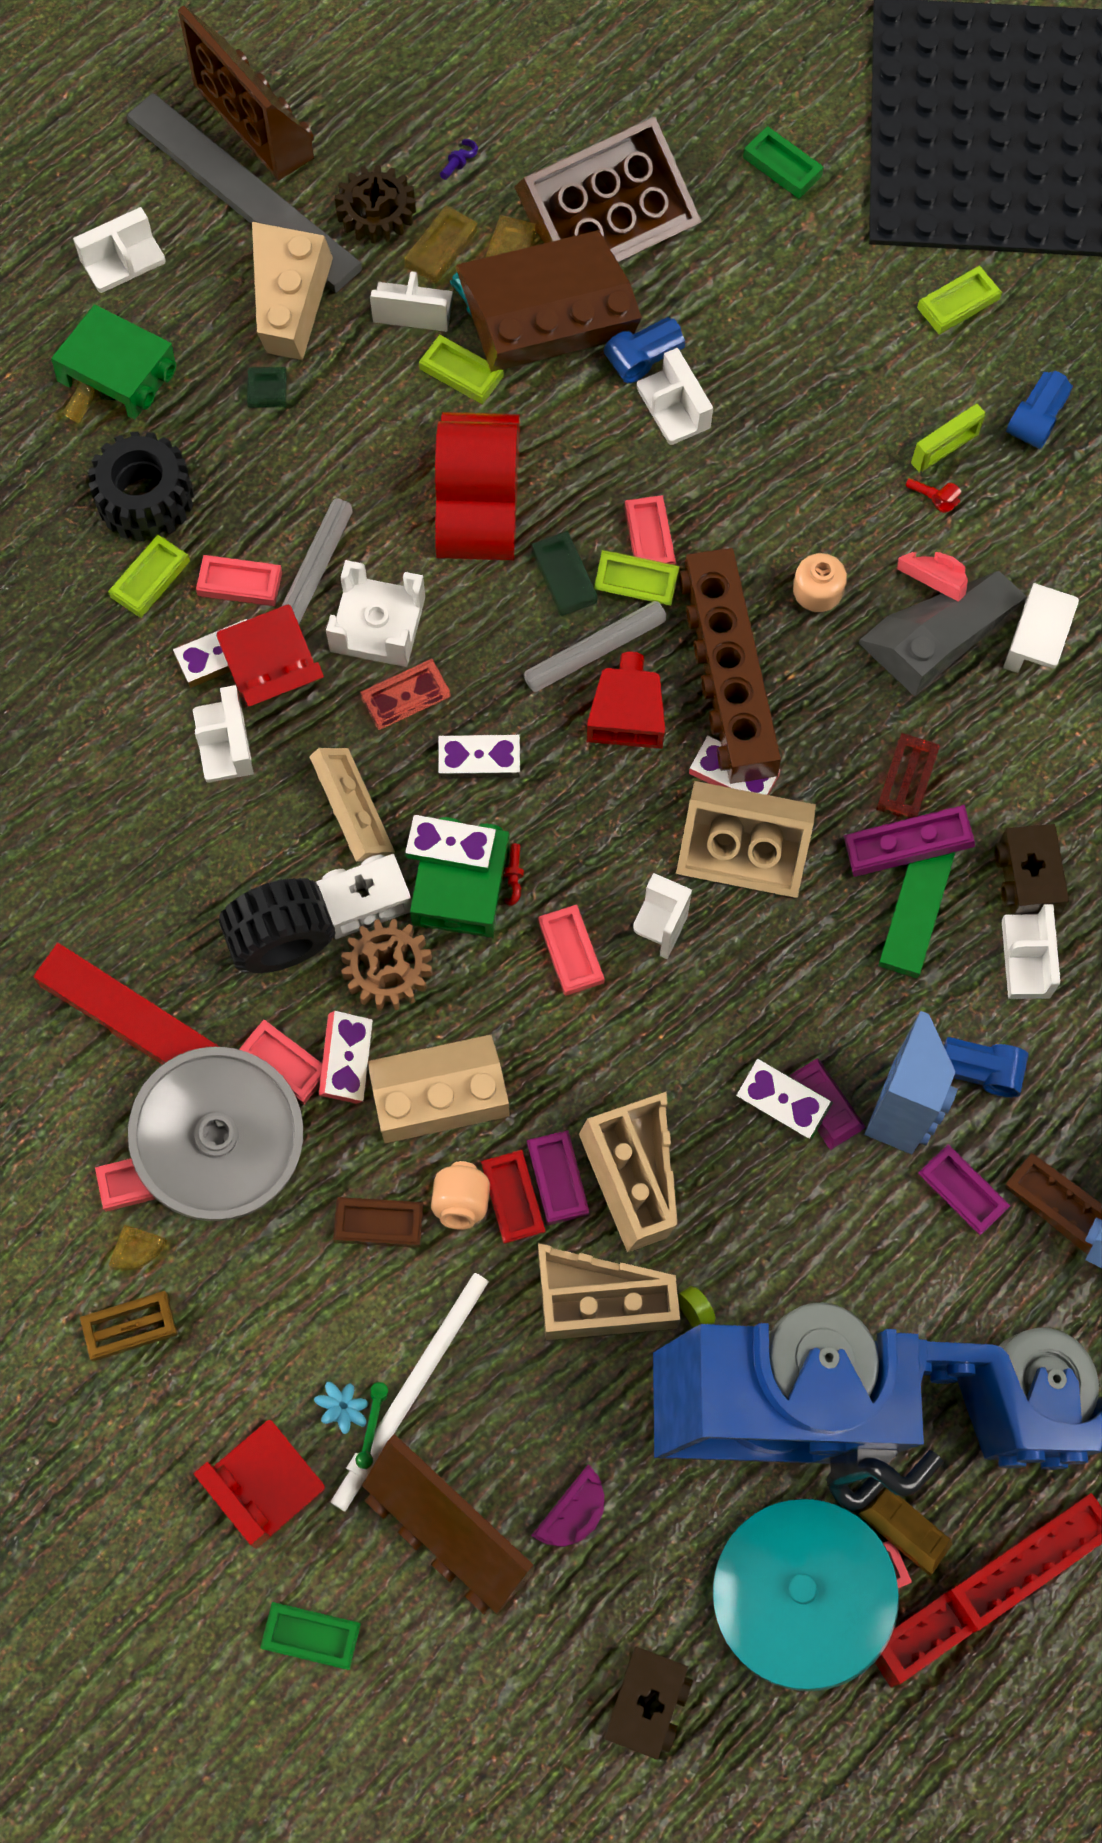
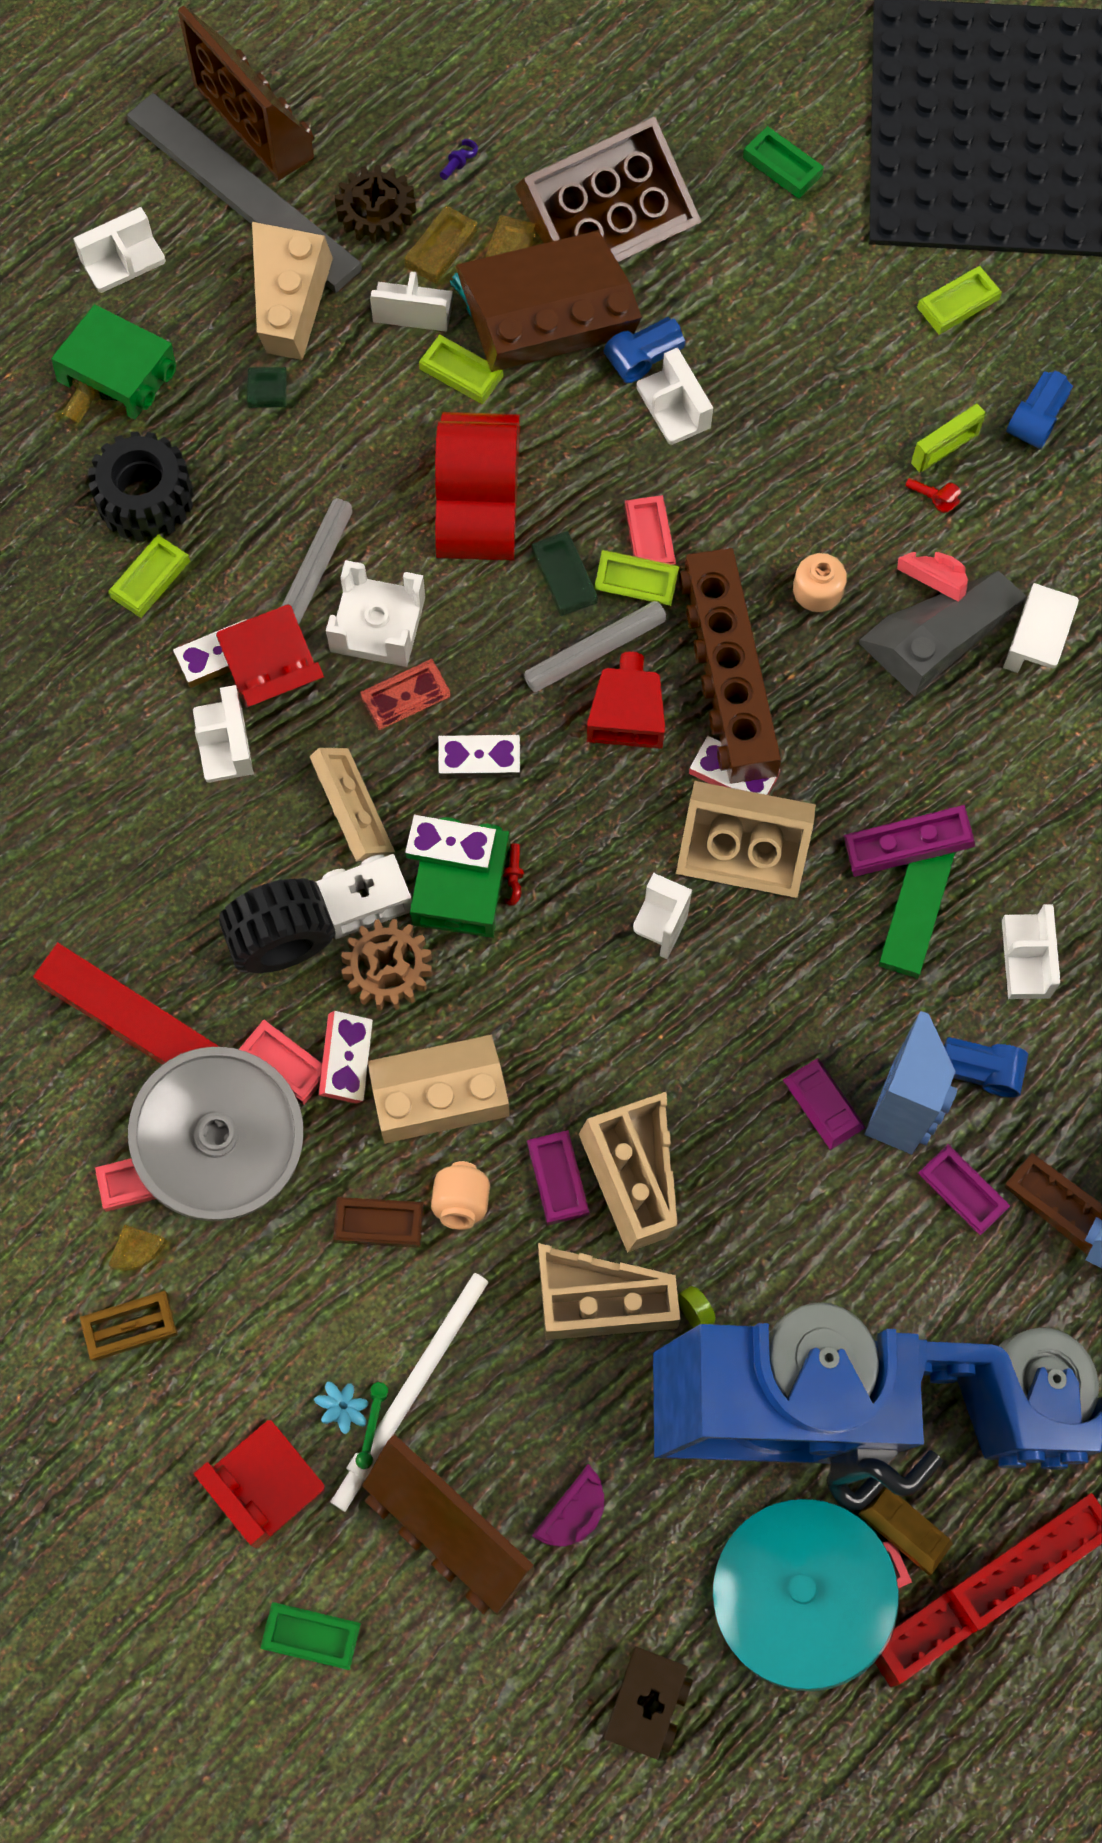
coral tile [196,555,282,606] -> none
red tile [481,1150,546,1244] -> none
coral tile [538,904,605,996] -> none
white tile [736,1059,833,1139] -> none
clear red tile [876,733,940,819] -> none
dark brown brick [994,824,1069,916] -> none

